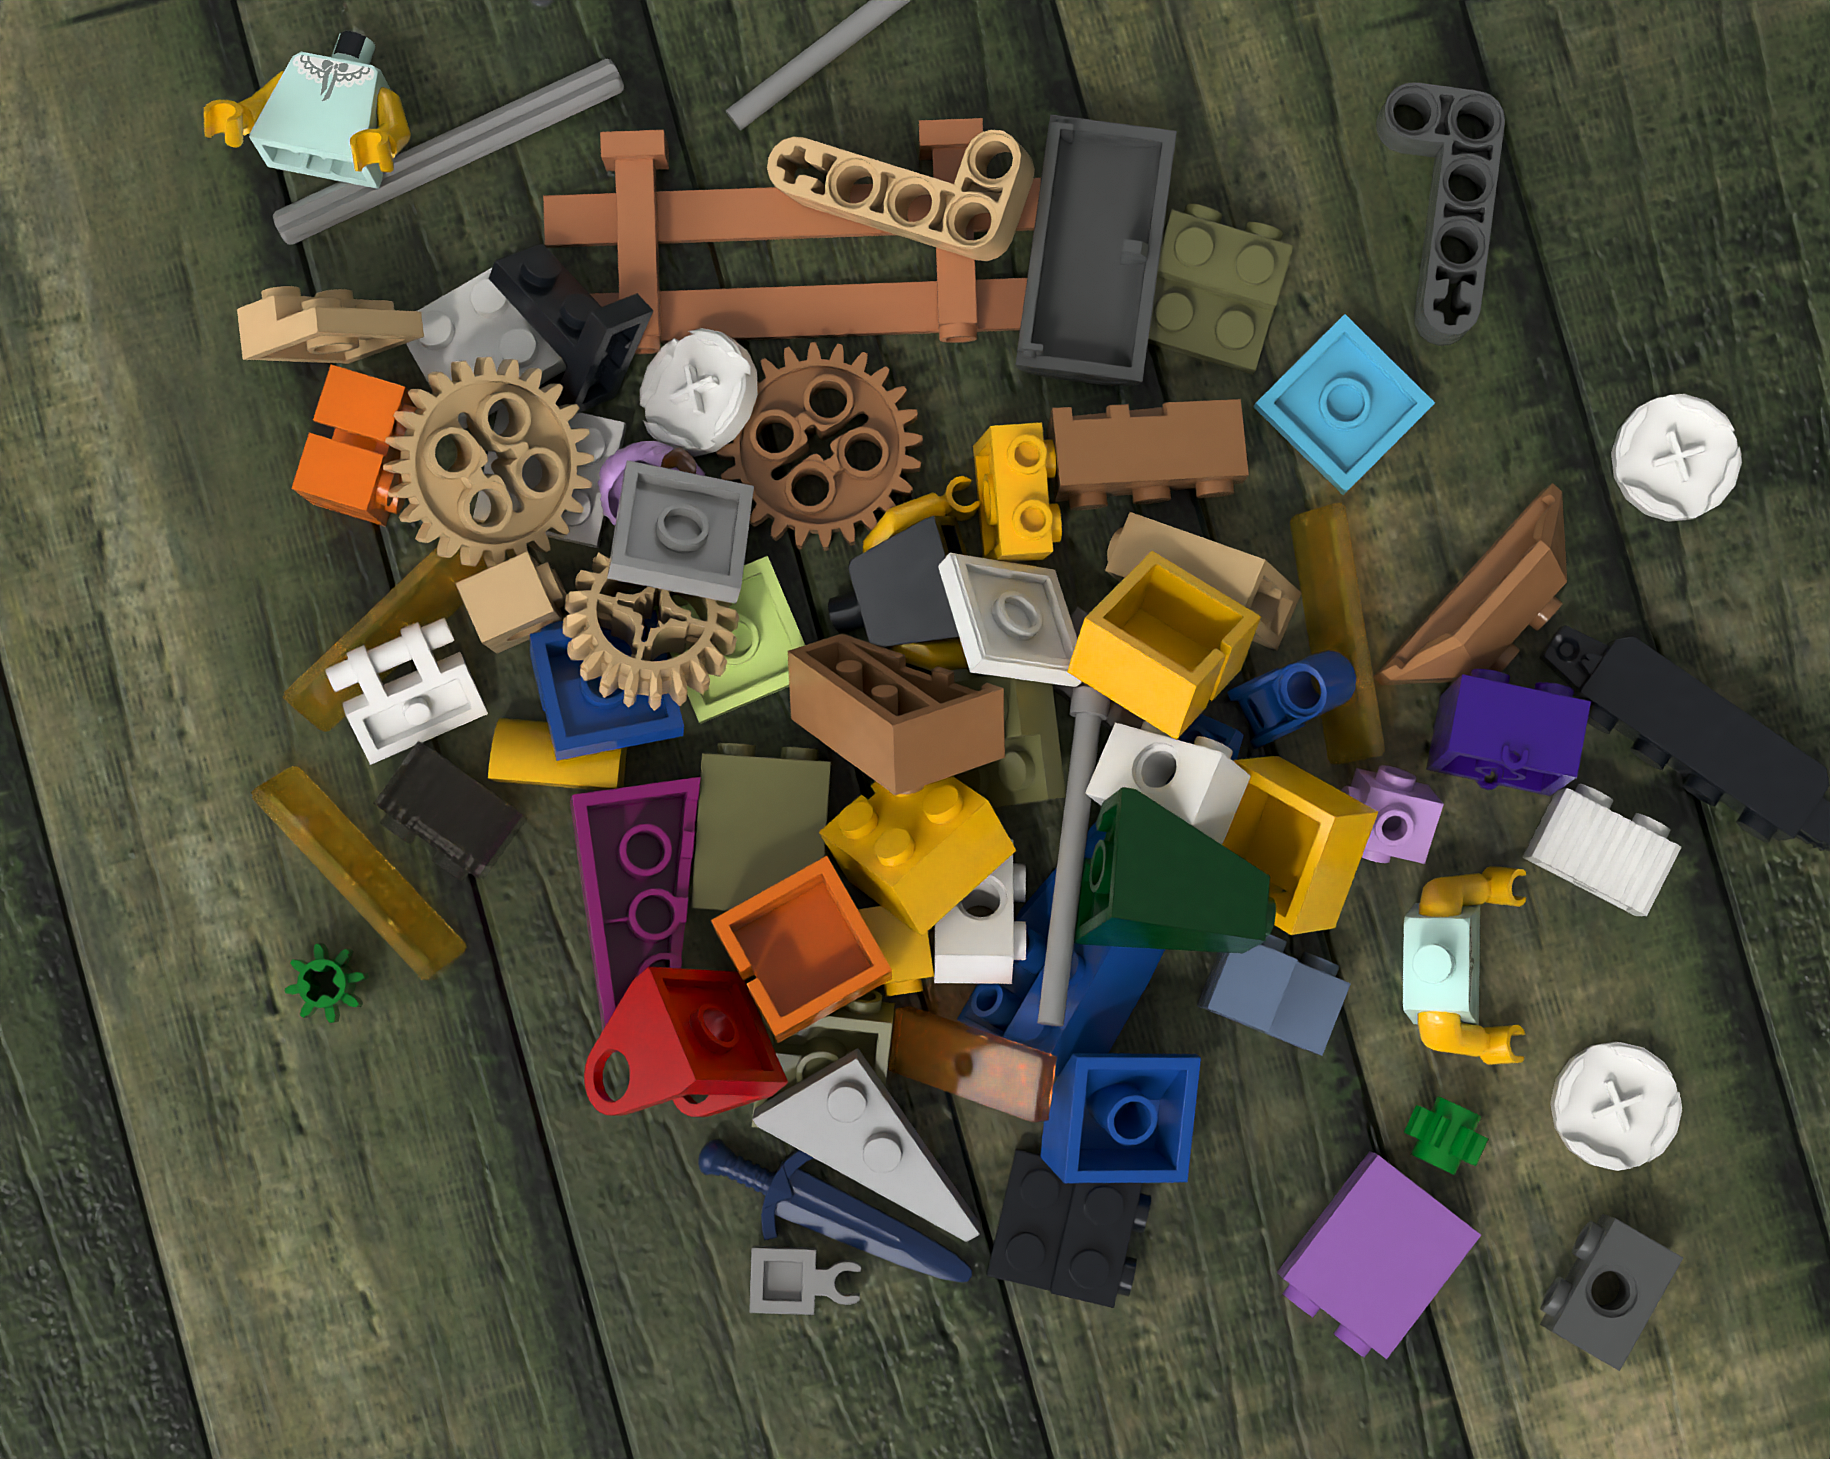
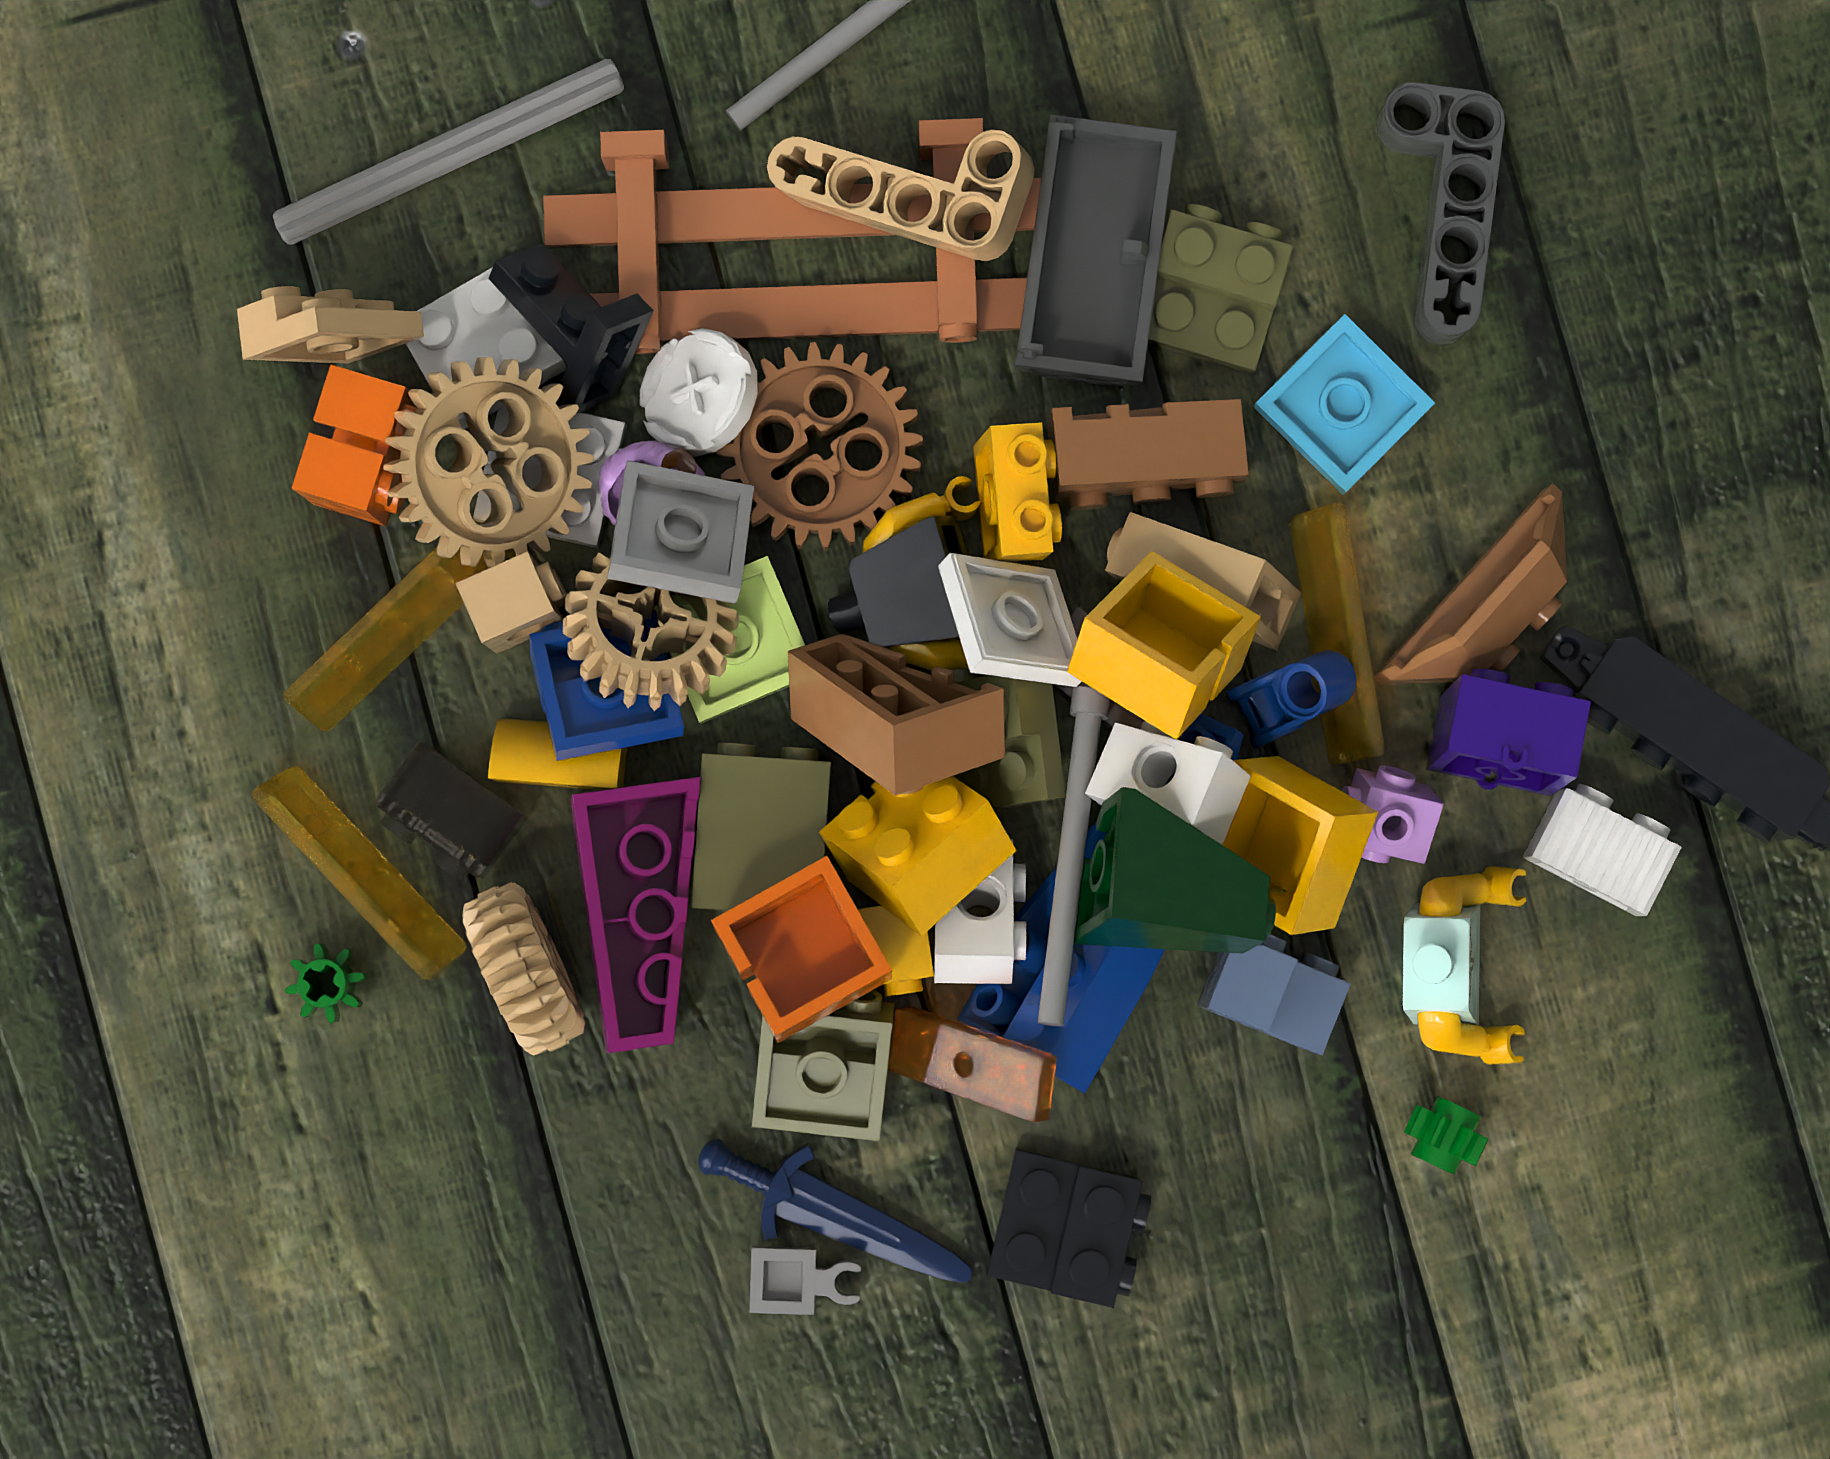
torso [204,31,411,189] -> none
white plate [325,618,488,765] -> none
red hose [584,967,788,1117] -> none
light grey wing [752,1048,980,1242] -> none
blue slope [1040,1053,1201,1183] -> none
medium lavender brick [1276,1151,1481,1359] -> none
dark grey brick [1540,1214,1683,1371] -> none
white tile [1550,1041,1682,1171] -> none
white tile [1611,394,1742,522] -> none
none -> tan gear [462,882,585,1056]

